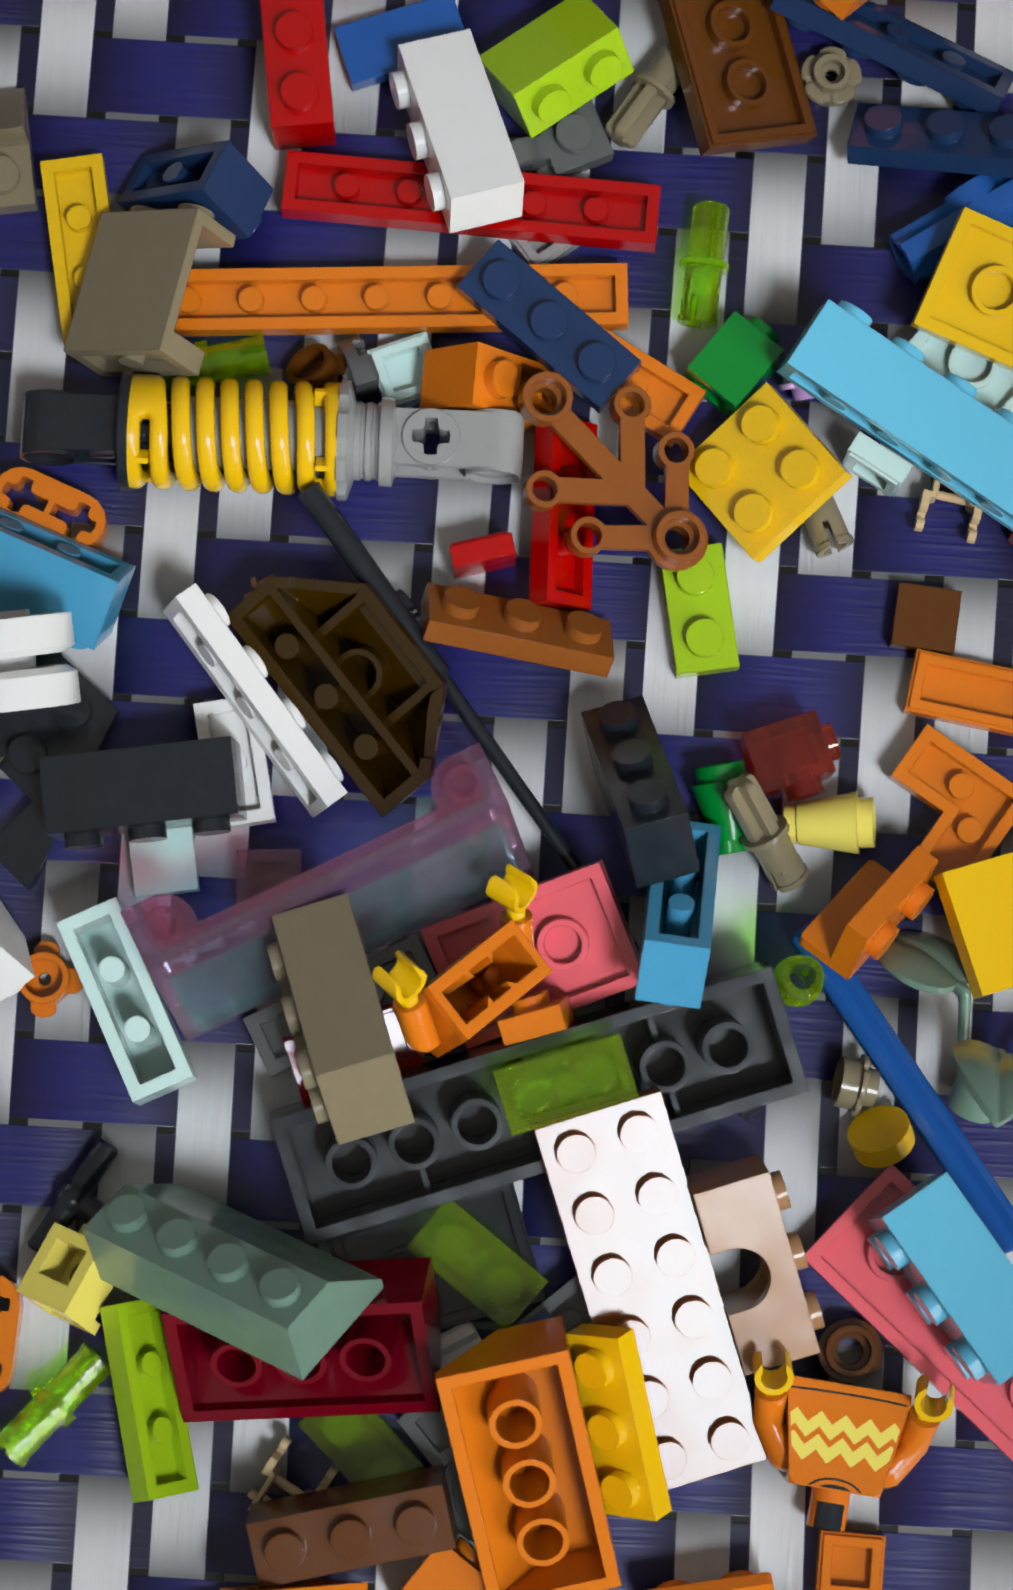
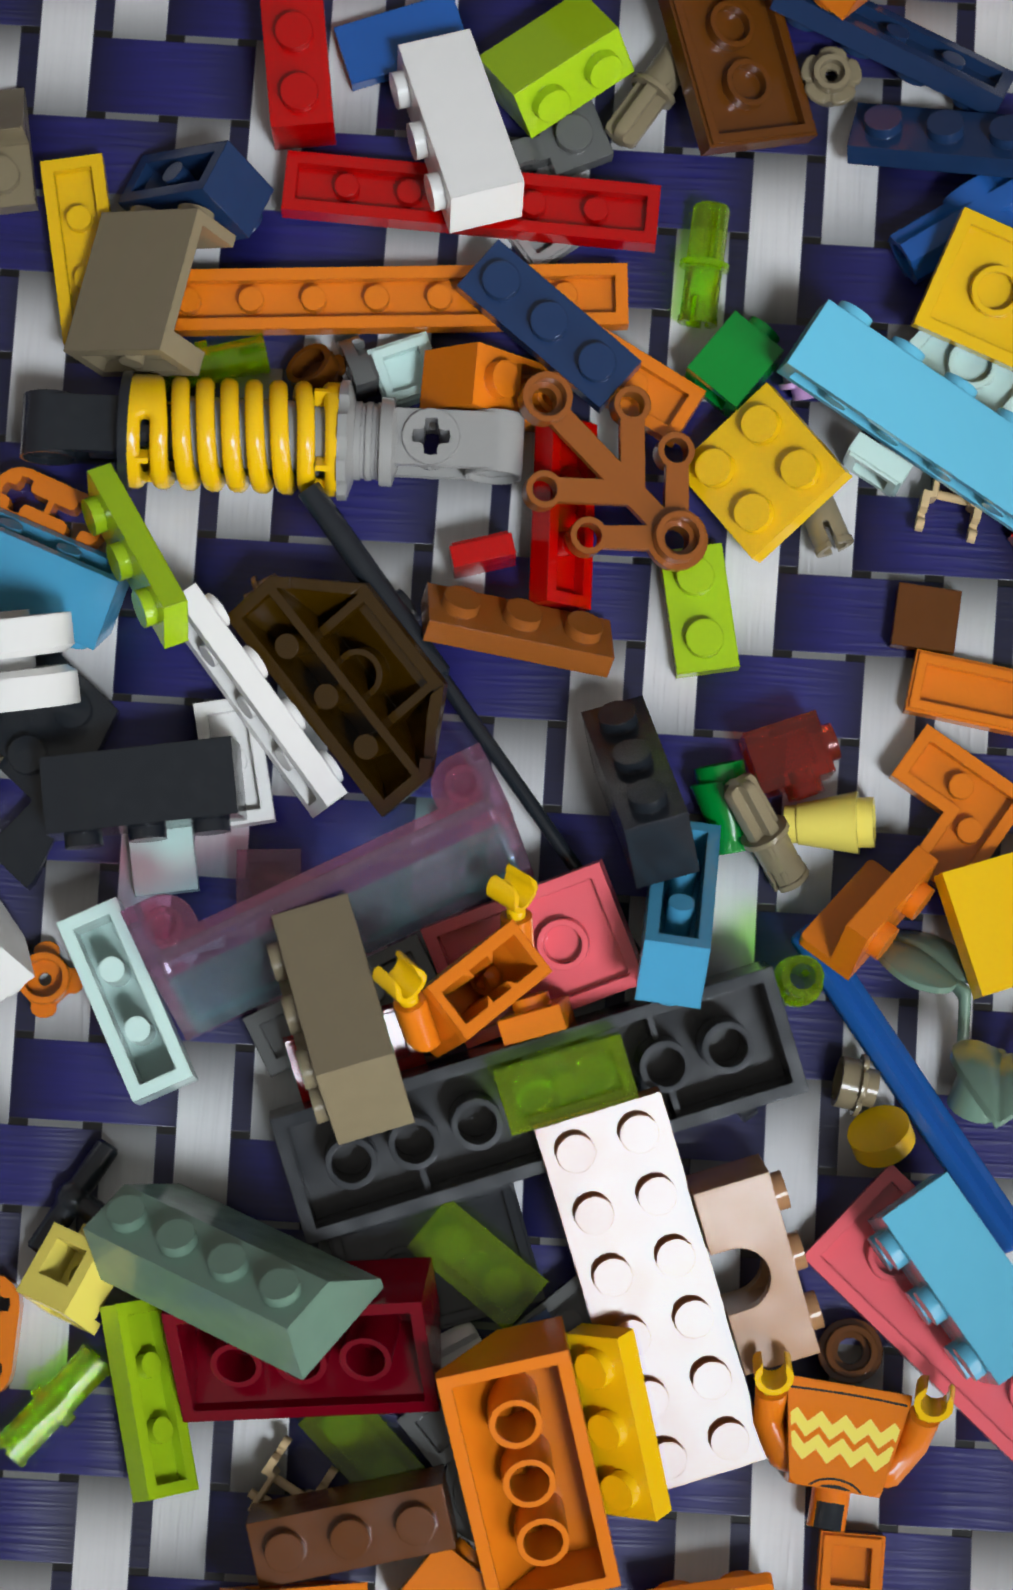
none -> lime plate [81,463,188,649]

